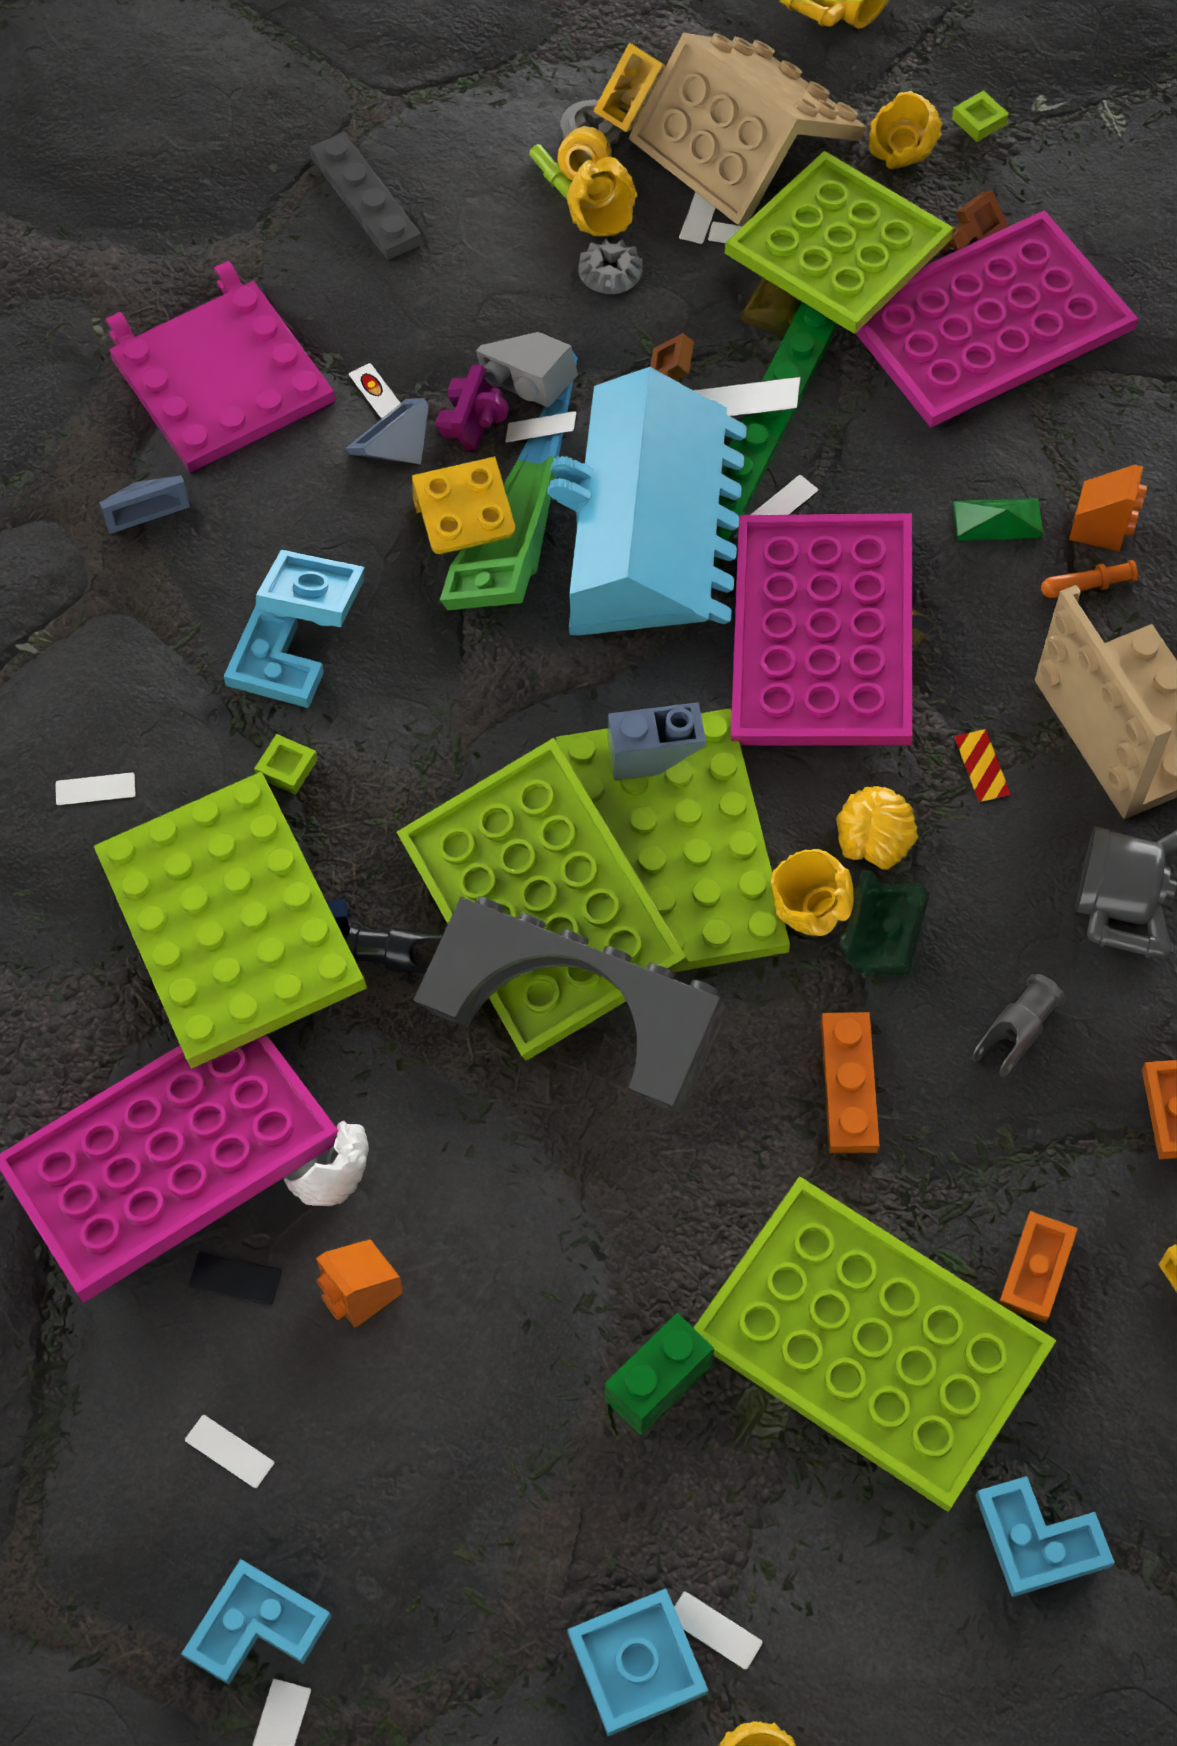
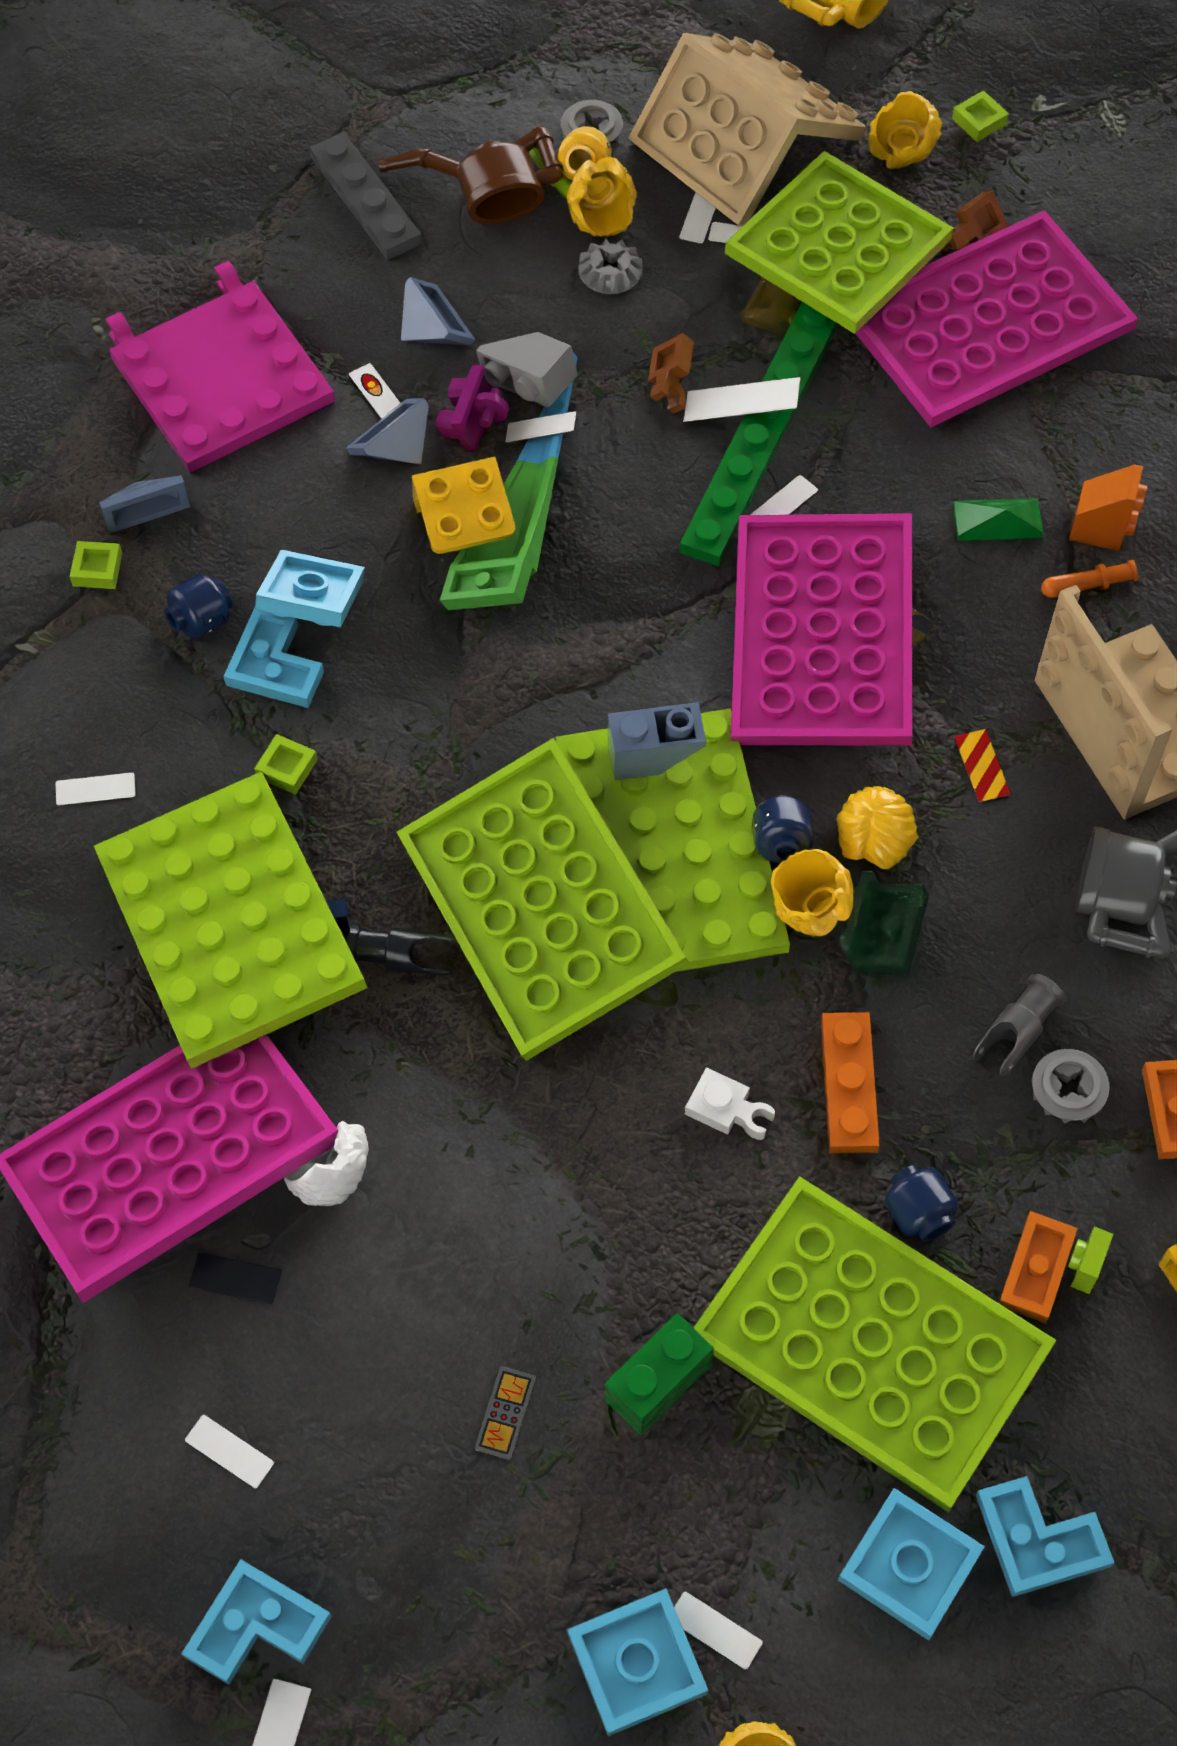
orange slope [316,1239,403,1328] -> none
dark grey arch [413,896,728,1116] -> none
medium azure piece [547,367,747,636] -> none
yellow torso [593,43,666,132] -> none
none -> lime plate [70,541,123,589]
none -> dark blue head [164,574,233,639]
none -> reddish brown piece [377,126,564,224]
none -> sand blue slope [401,277,475,346]
none -> sticker [474,1366,536,1460]
none -> white plate [685,1067,775,1140]
none -> dark blue head [752,795,814,863]
none -> medium azure plate [838,1488,985,1641]
none -> dark blue head [885,1165,959,1243]
none -> light grey gear [1031,1049,1110,1124]
none -> lime plate [1067,1226,1113,1294]

